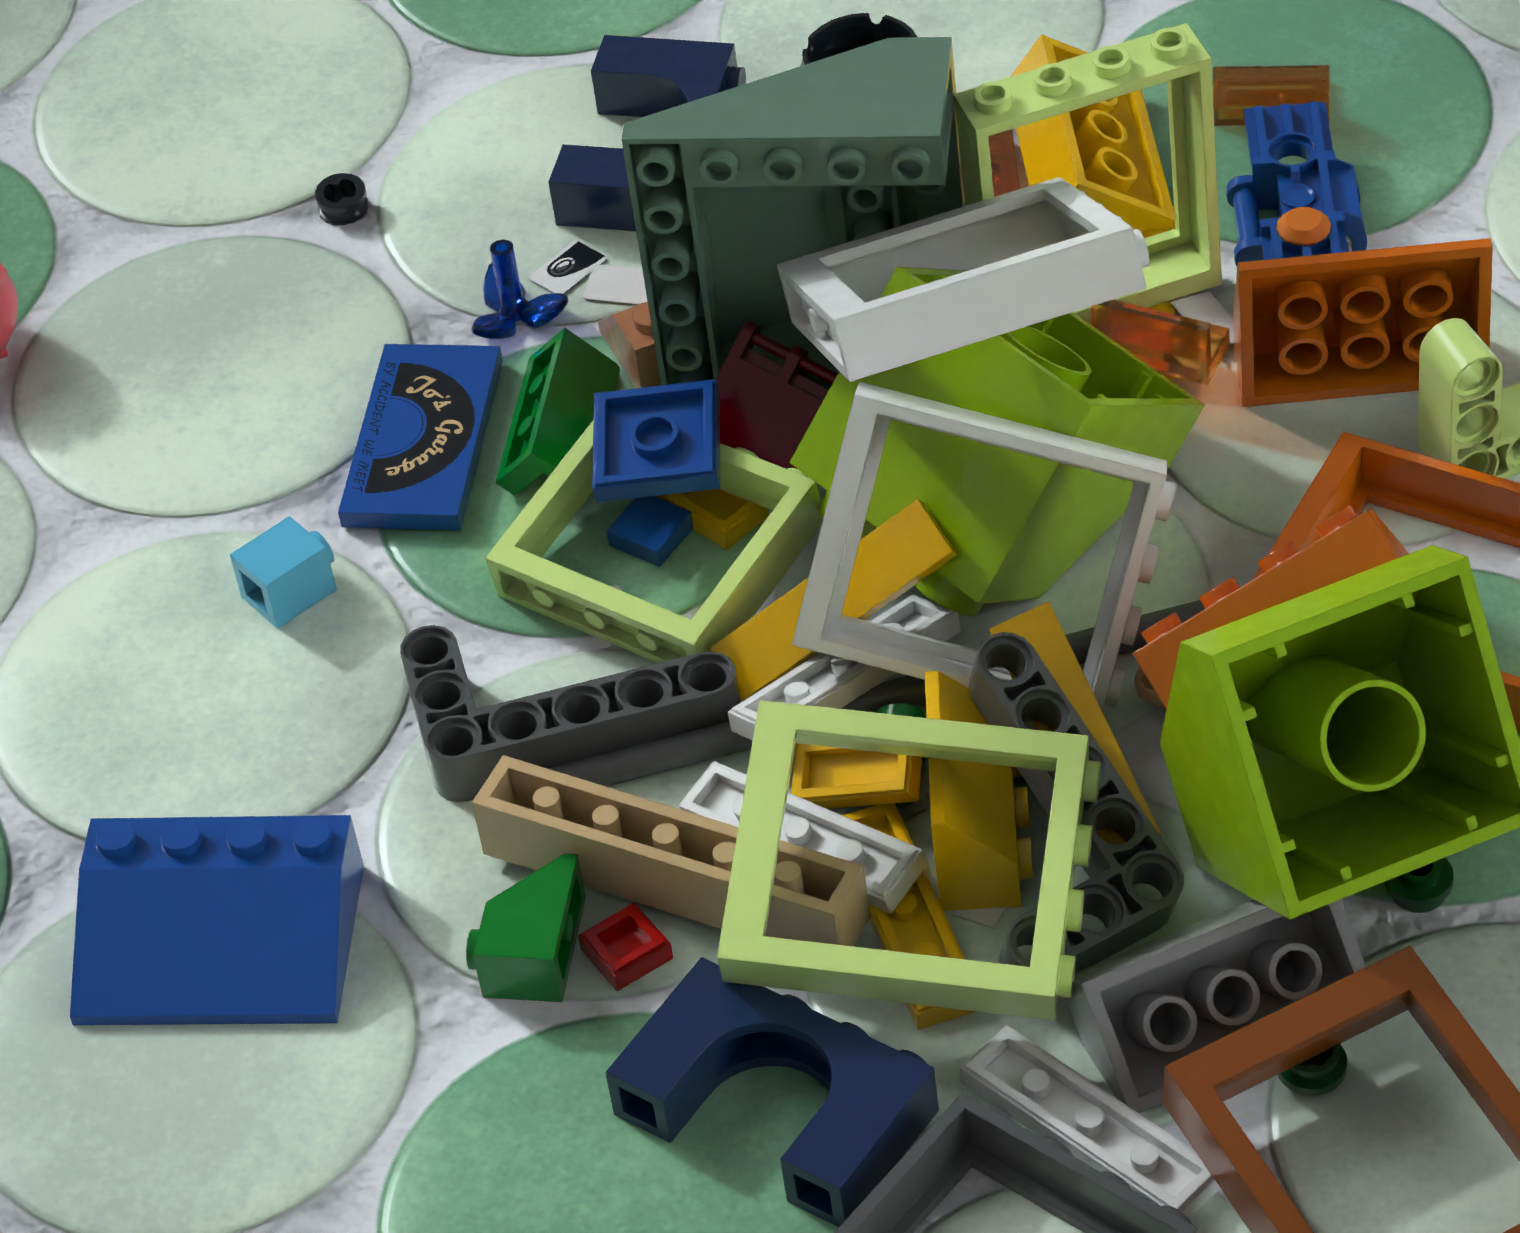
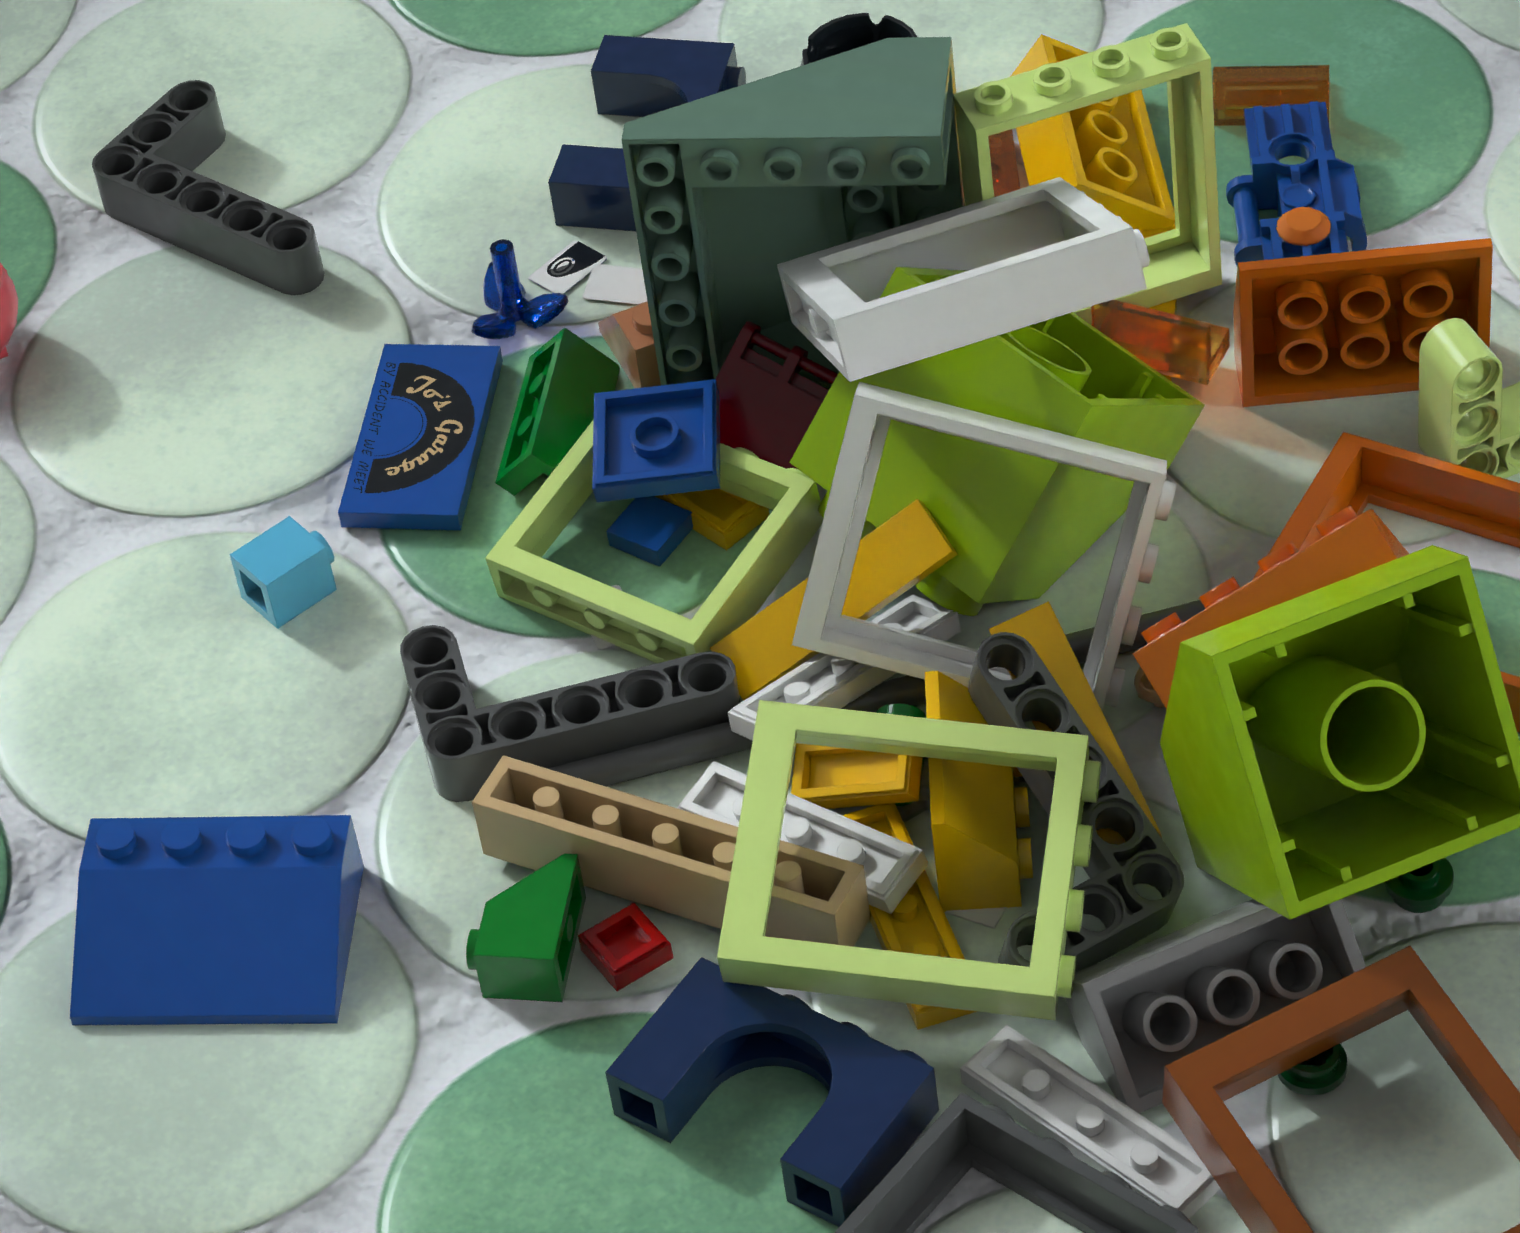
black bush [315,173,369,226] -> none
white sticker [1170,290,1234,350] -> none
none -> dark grey beam [92,80,324,295]

